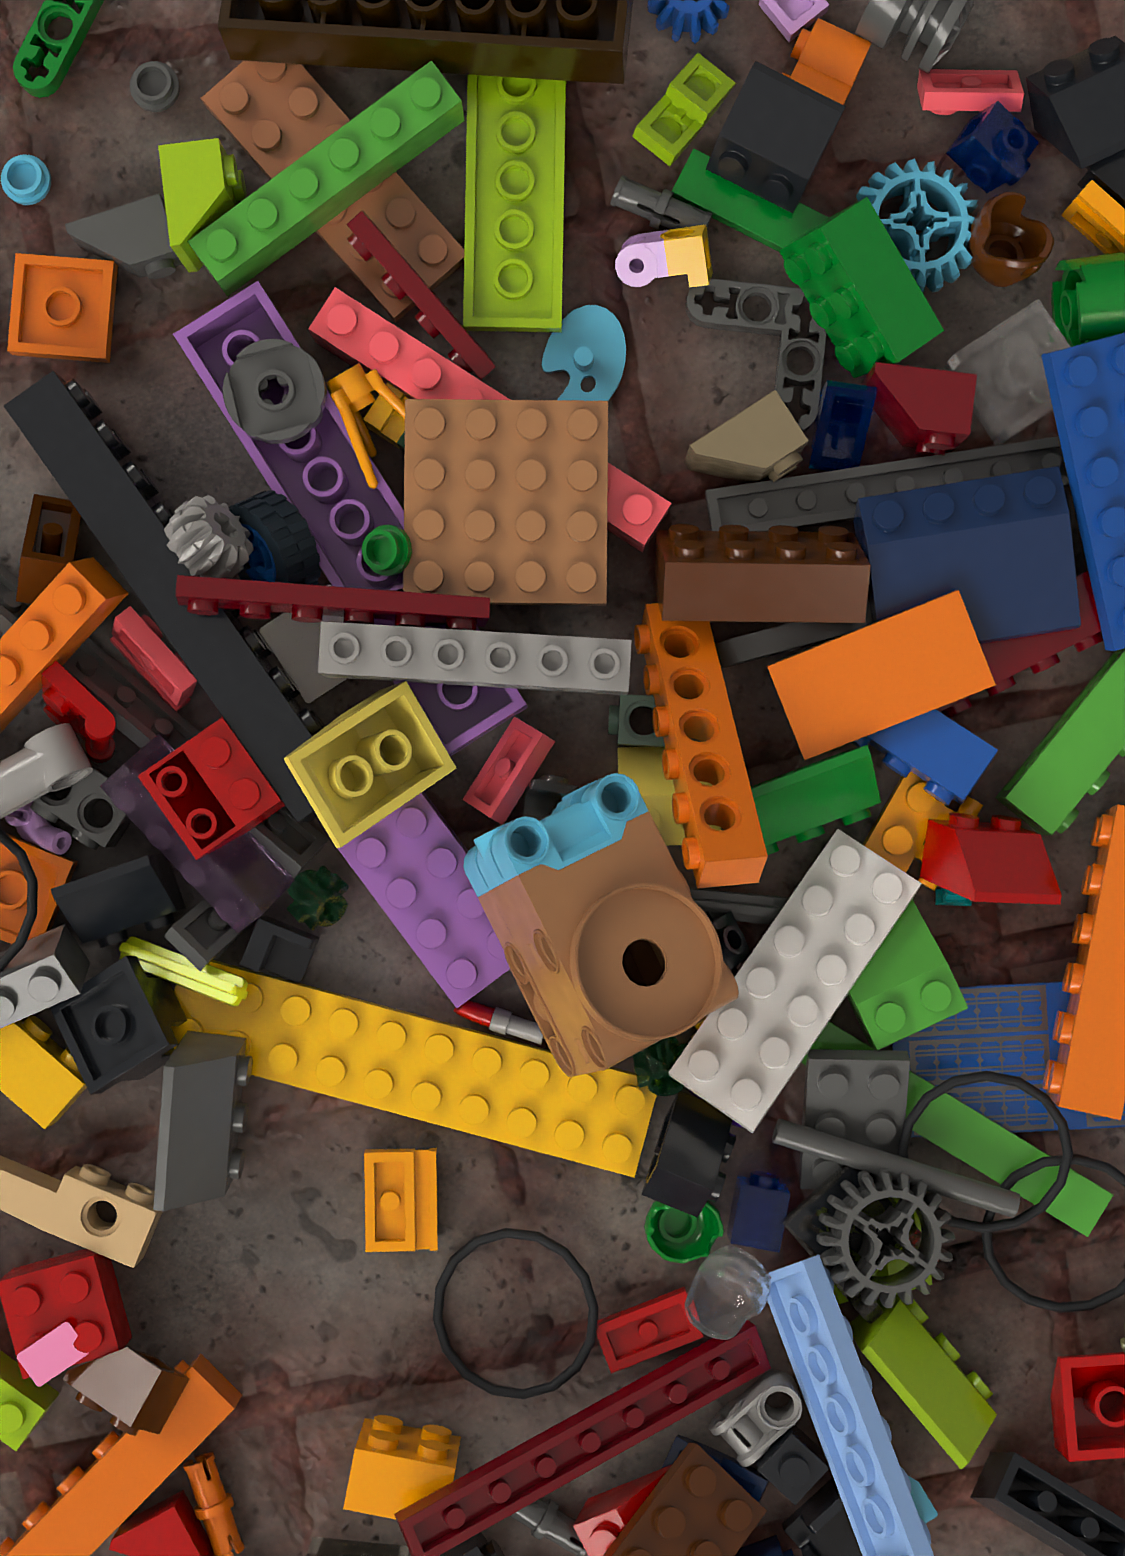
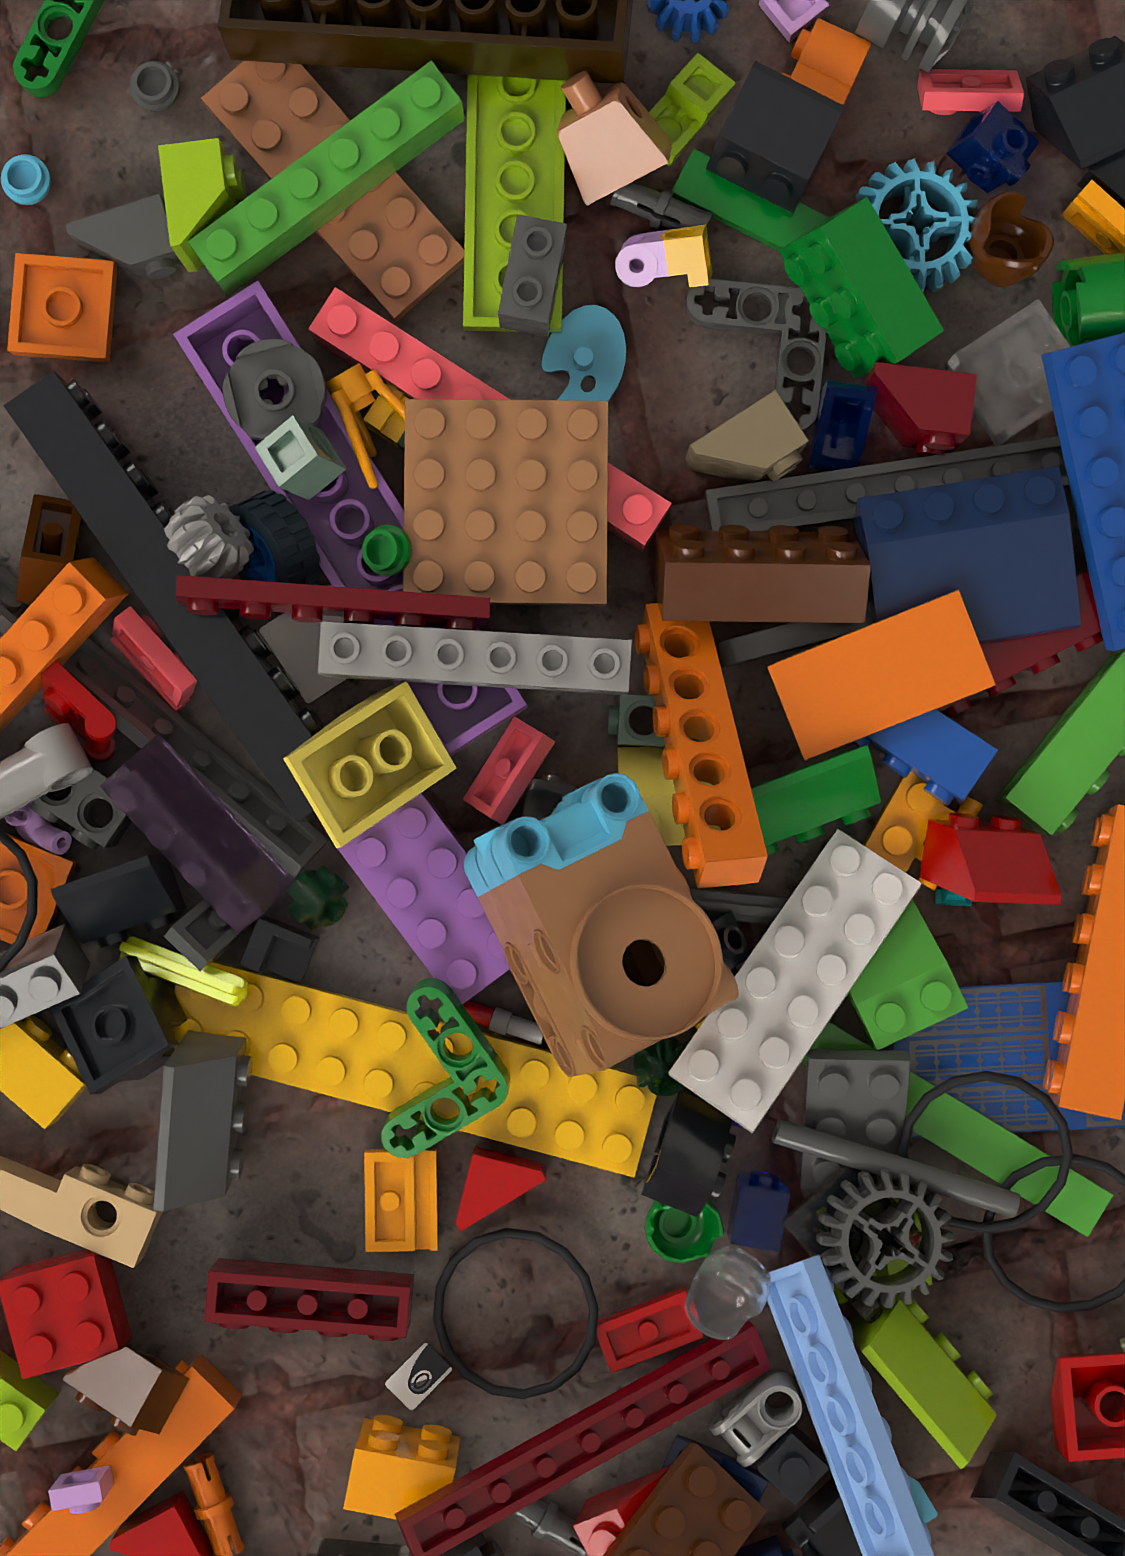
bright pink sticker [17,1322,89,1387] -> none
red slope [138,717,285,860] -> none
dark red plate [346,210,496,380] -> none
none -> lavender plate [48,1465,114,1514]
none -> dark red brick [204,1258,415,1341]
none -> sand green brick [255,415,347,500]
none -> green beam [381,978,510,1158]
none -> sticker [385,1343,452,1410]
none -> red slope [455,1146,547,1232]
none -> dark grey brick [498,214,567,337]
none -> torso [557,71,673,206]

